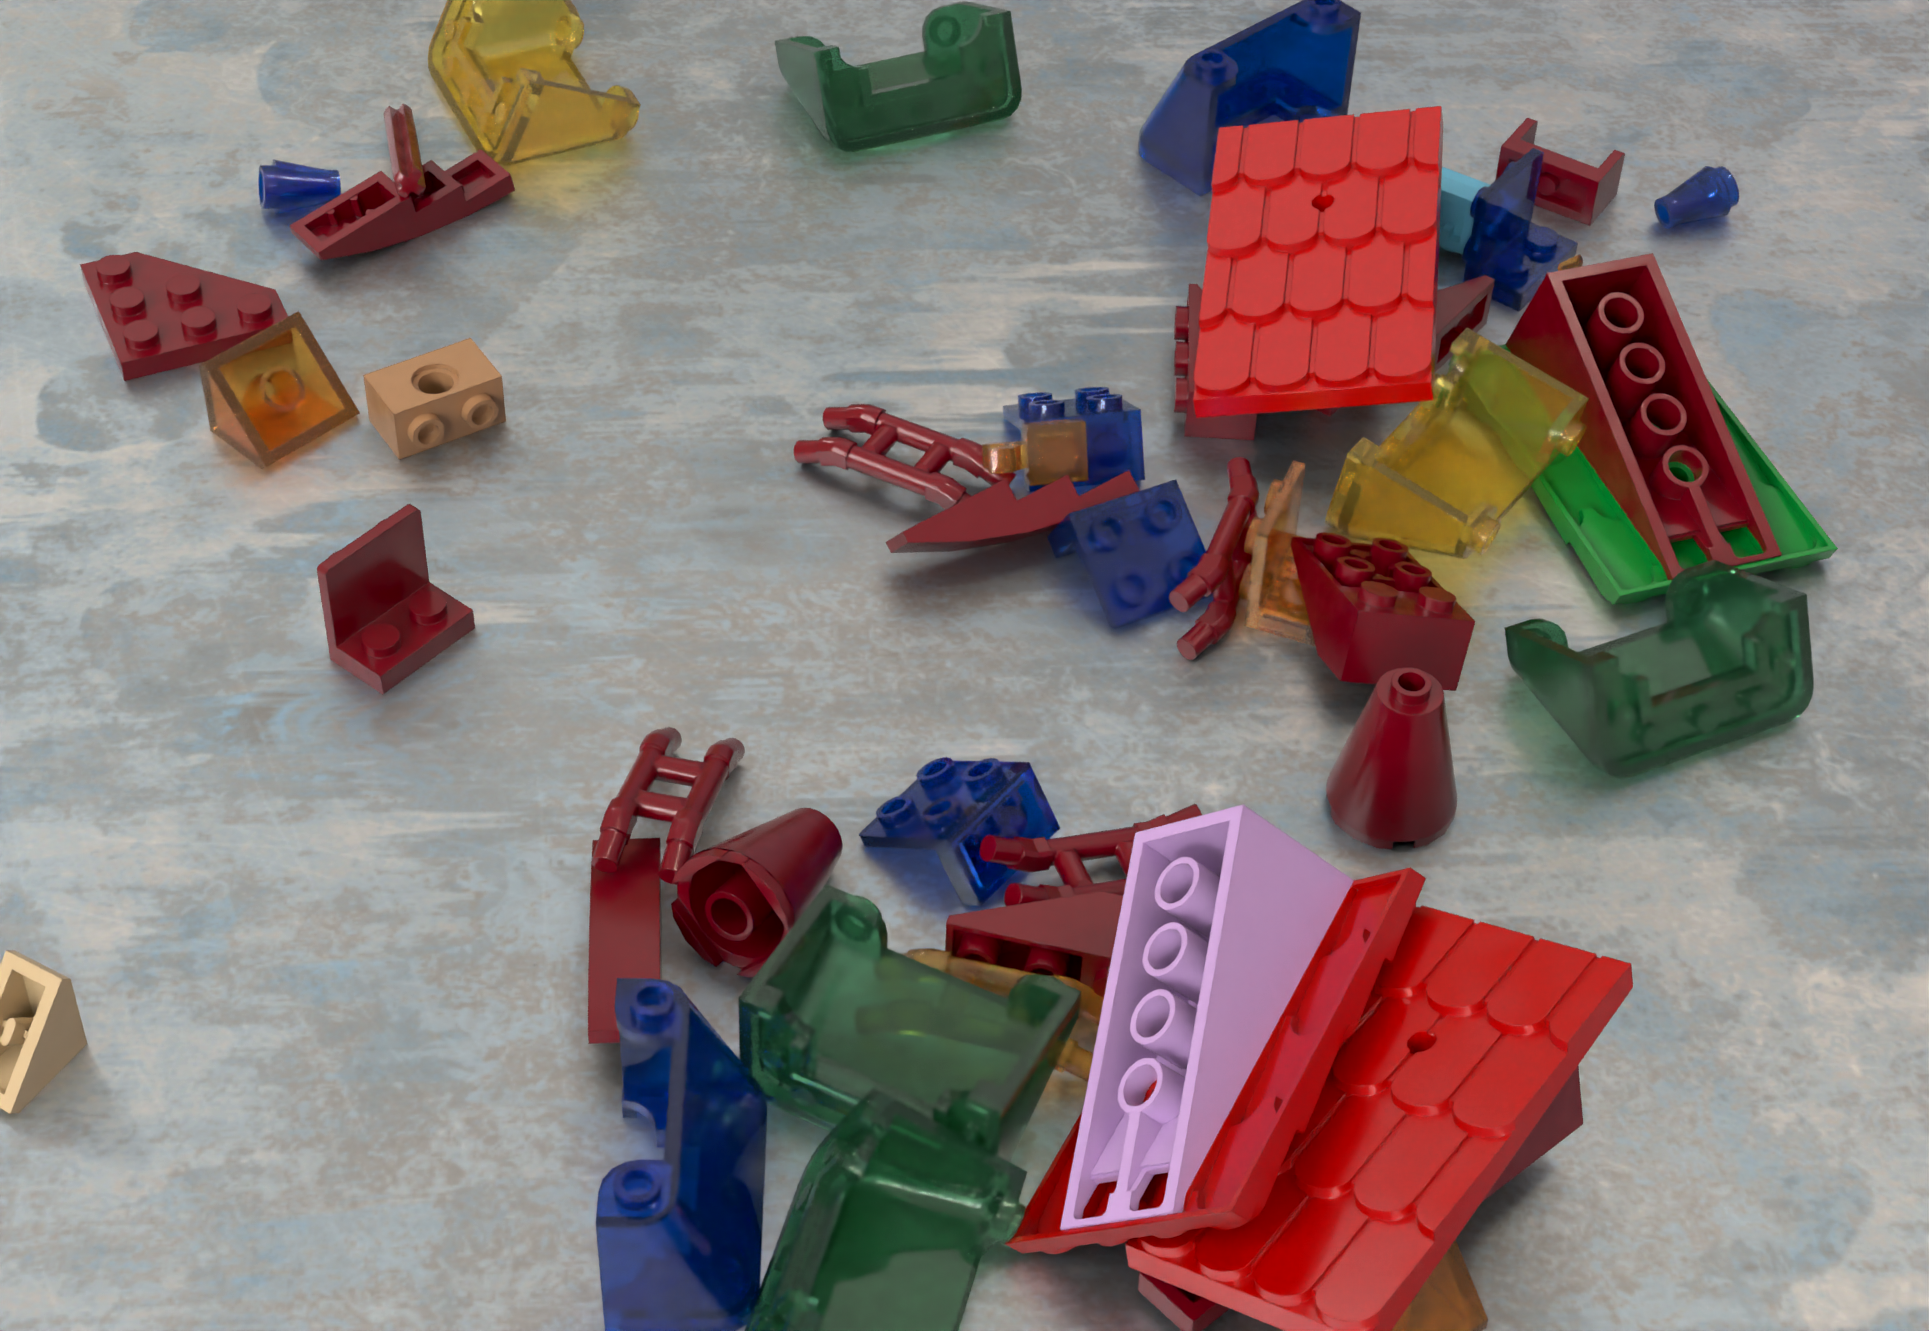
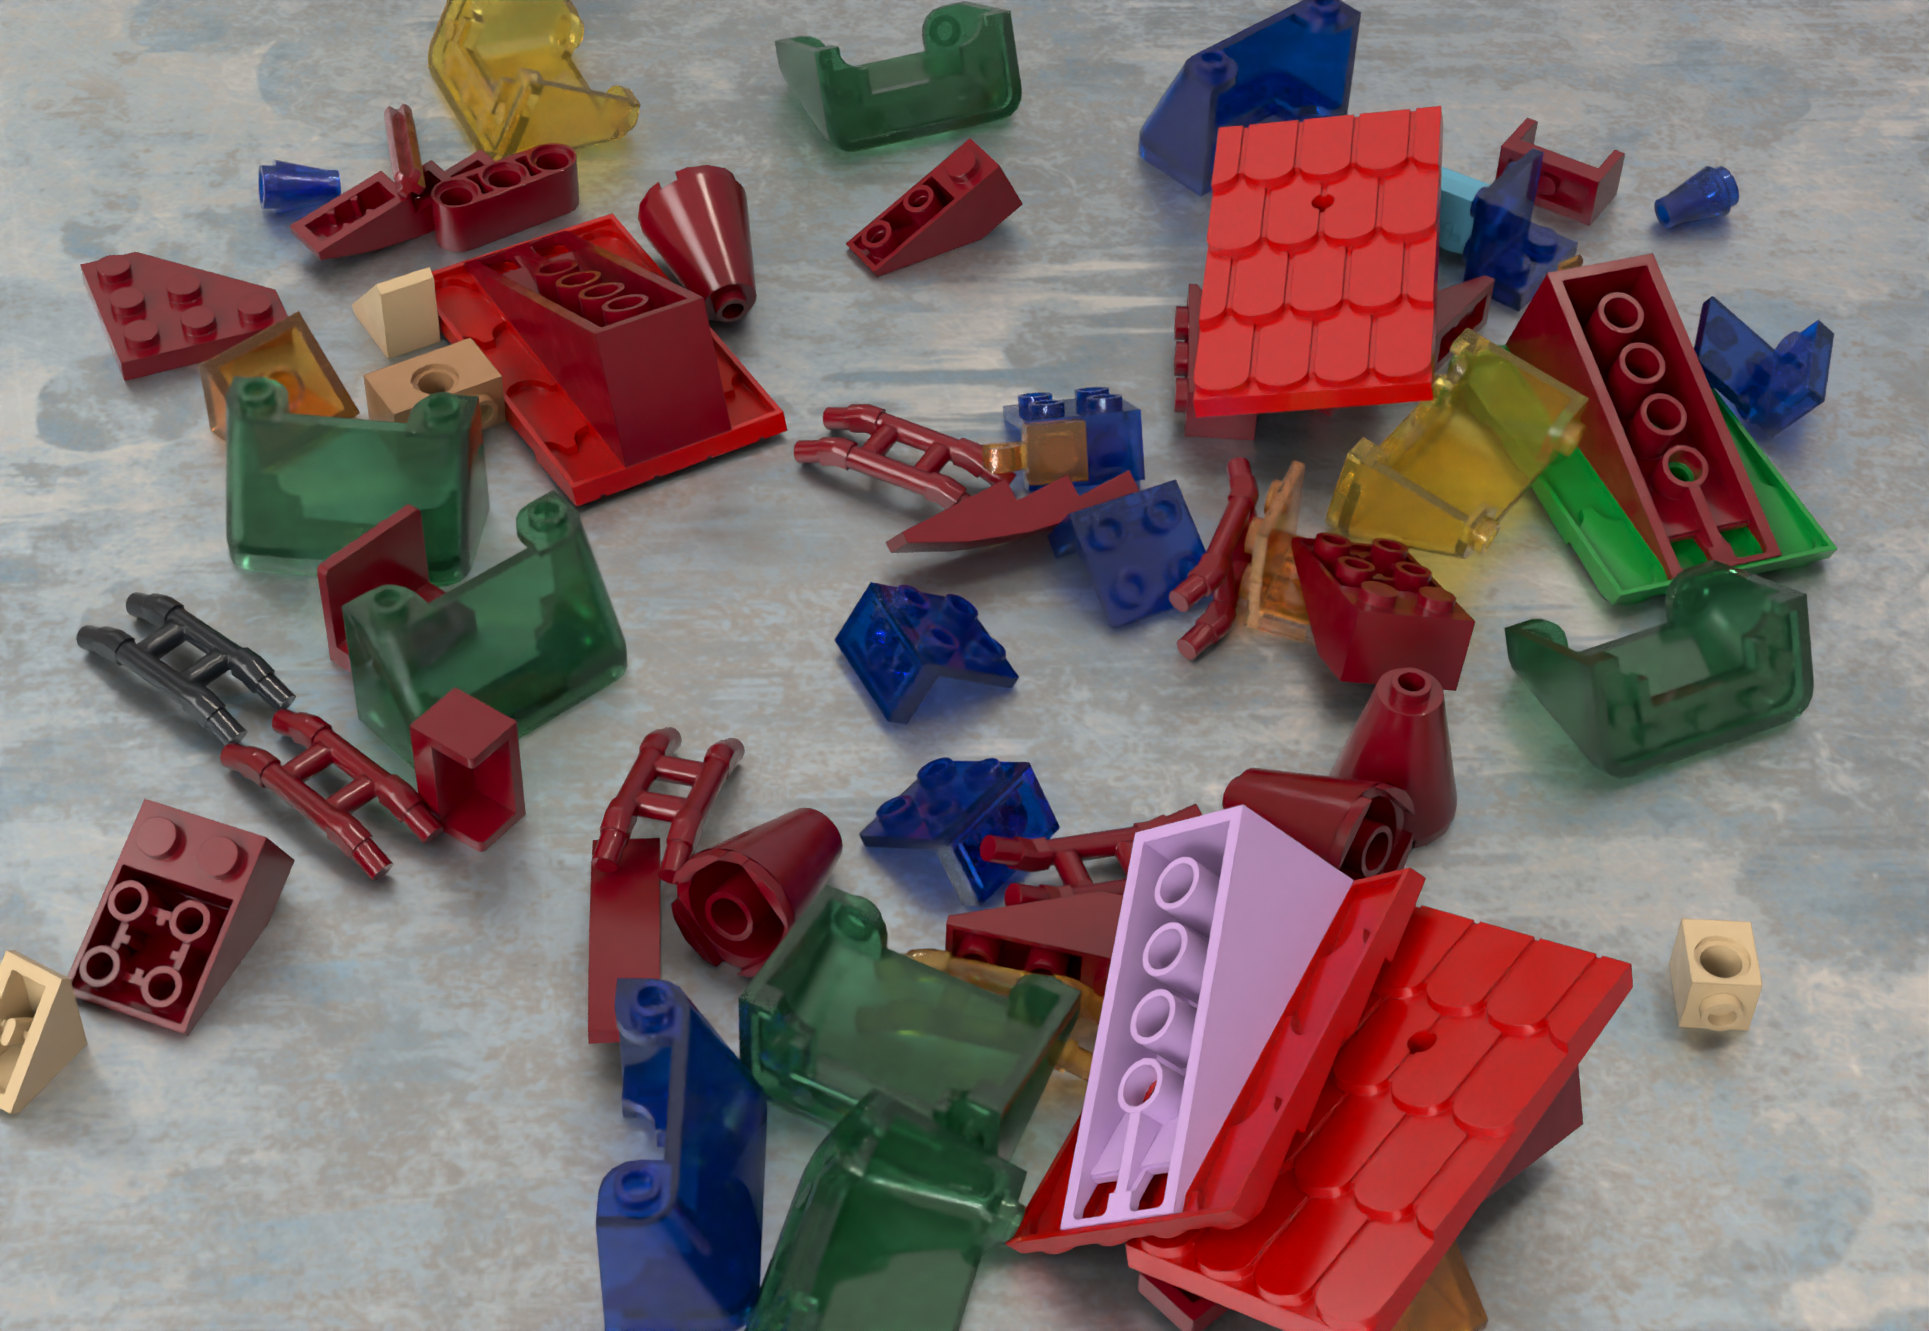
none -> slope [67,799,295,1036]
none -> black piece [76,592,296,746]
none -> dark red piece [220,709,444,881]
none -> clear green windscreen [226,376,490,587]
none -> clear green windscreen [342,490,628,769]
none -> tan slope [352,267,441,359]
none -> dark red panel [409,687,526,852]
none -> dark red beam [431,143,580,252]
none -> piece [431,213,788,507]
none -> dark red cone [638,165,757,323]
none -> clear blue bracket [834,582,1019,725]
none -> dark red slope [846,138,1023,277]
none -> dark red cone [1222,768,1415,880]
none -> tan brick [1669,918,1763,1031]
none -> clear blue bracket [1694,296,1834,438]

